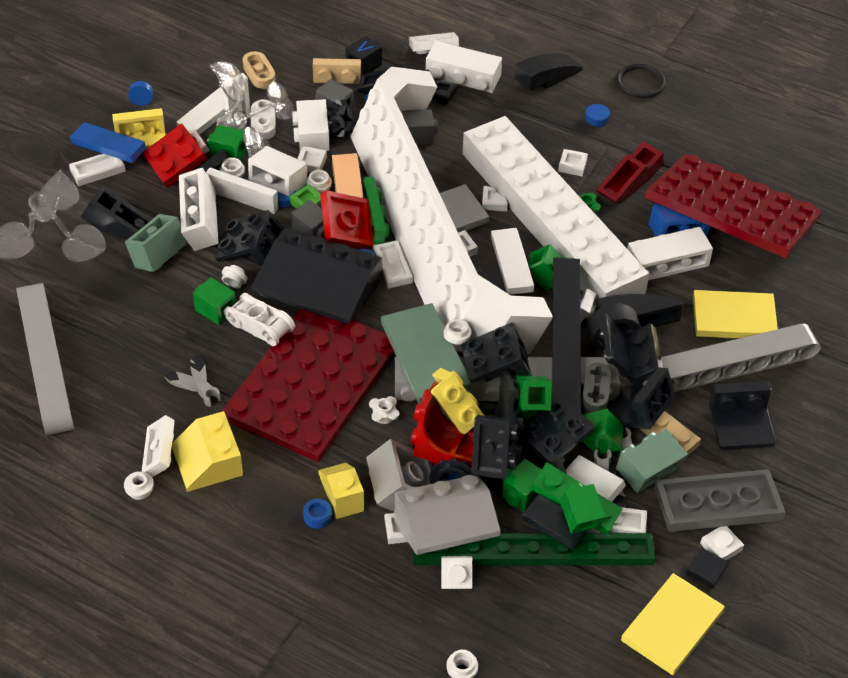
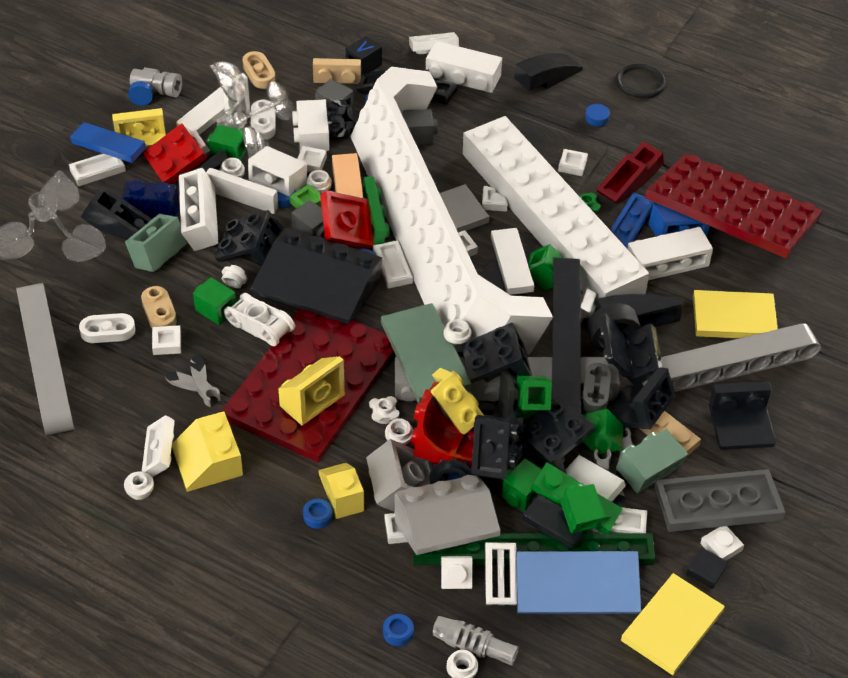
none -> white plate [79,313,135,343]
none -> clear blue brick [122,180,179,219]
none -> light grey axle [130,67,182,97]
none -> tan plate [141,286,177,329]
none -> white plate [152,326,181,355]
none -> light yellow slope [278,356,345,426]
none -> blue tile [383,614,414,647]
none -> white plate [385,418,413,445]
none -> light grey hinge [433,616,519,666]
none -> white tile [485,543,517,605]
none -> medium blue tile [516,551,641,614]
none -> blue tile [610,192,656,248]

